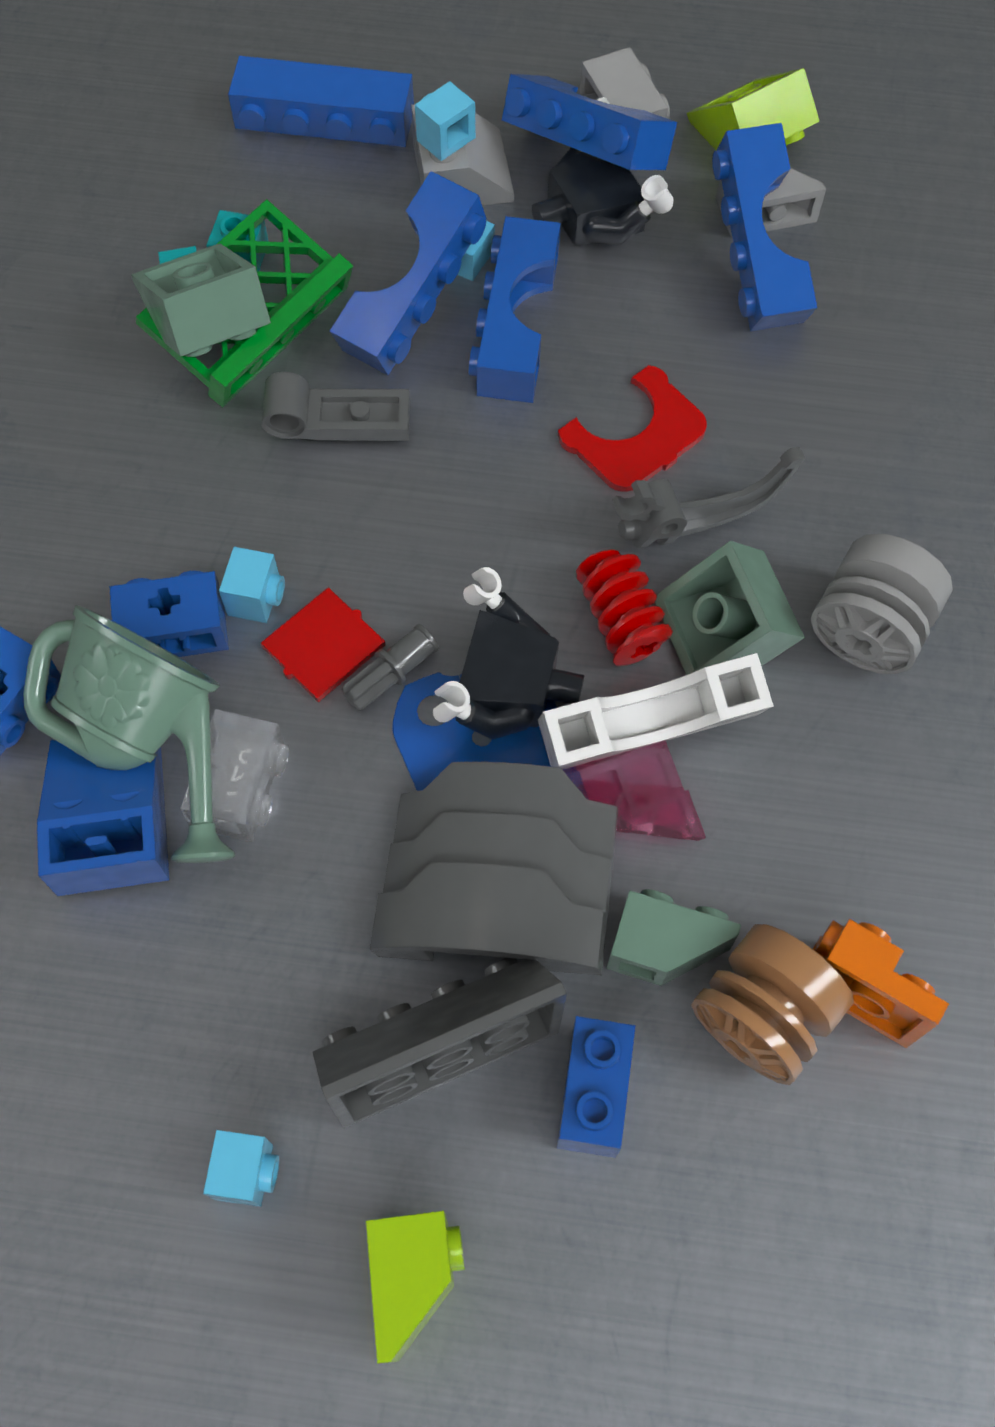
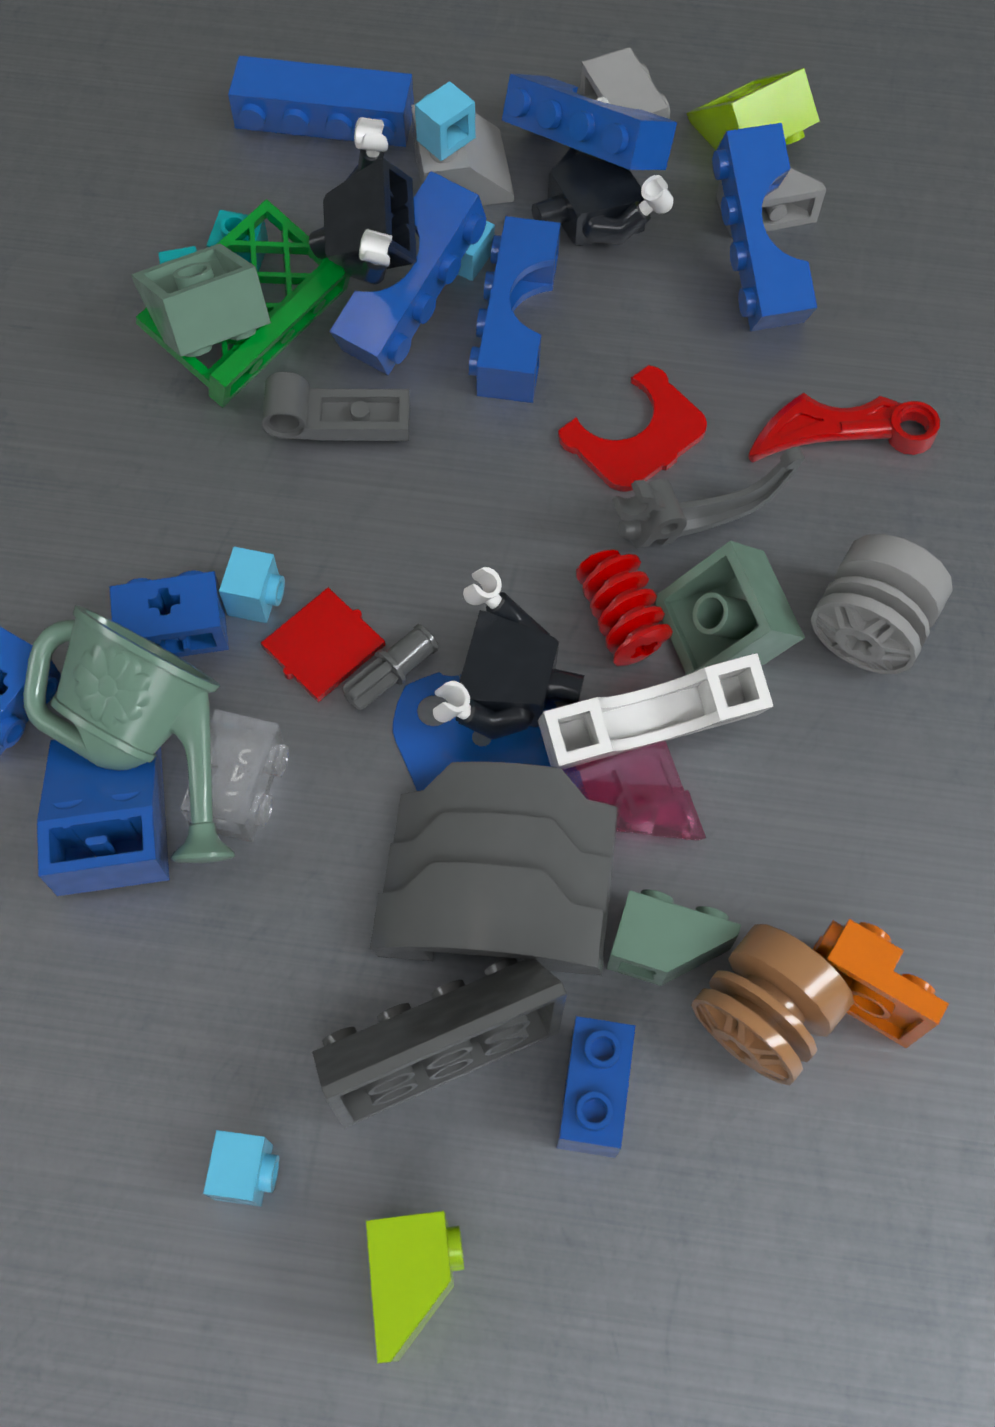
none -> black torso [309,117,417,285]
none -> red piece [748,393,940,463]

